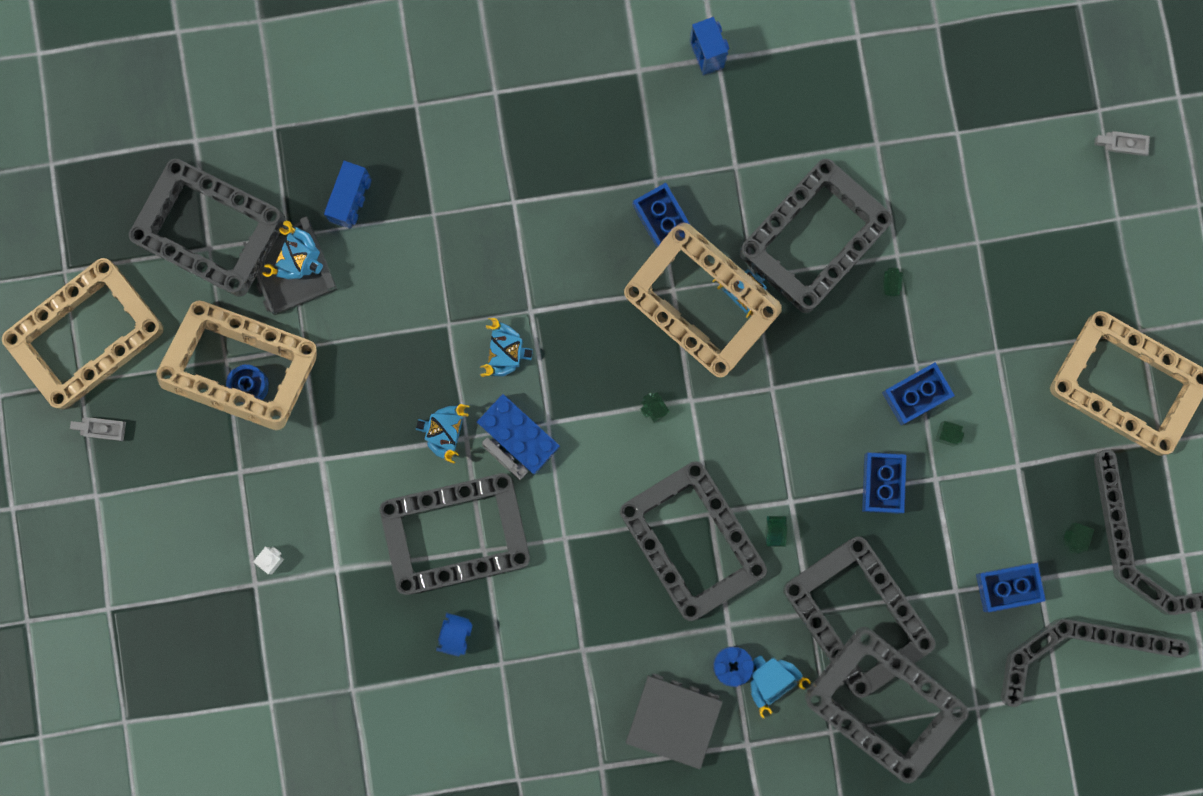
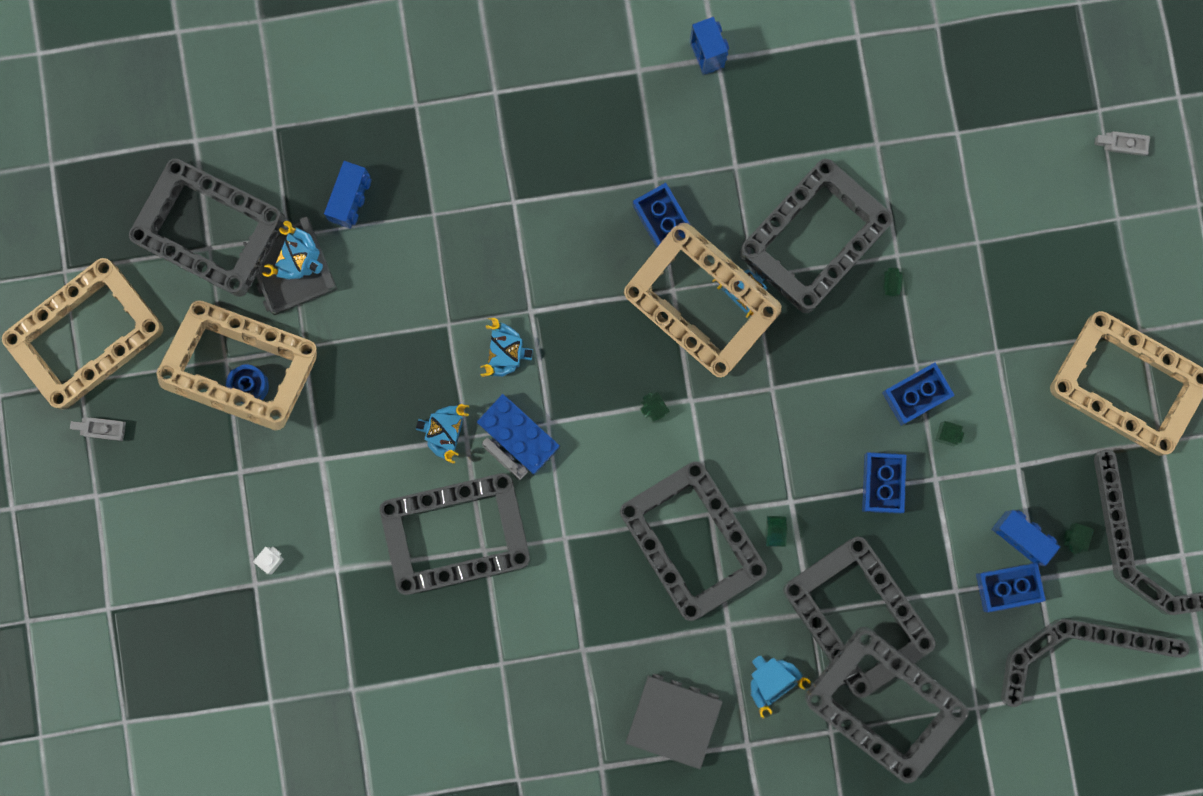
blue brick [436,613,472,657] -> none
blue brick [713,646,754,687] -> none
none -> blue brick [991,510,1060,566]

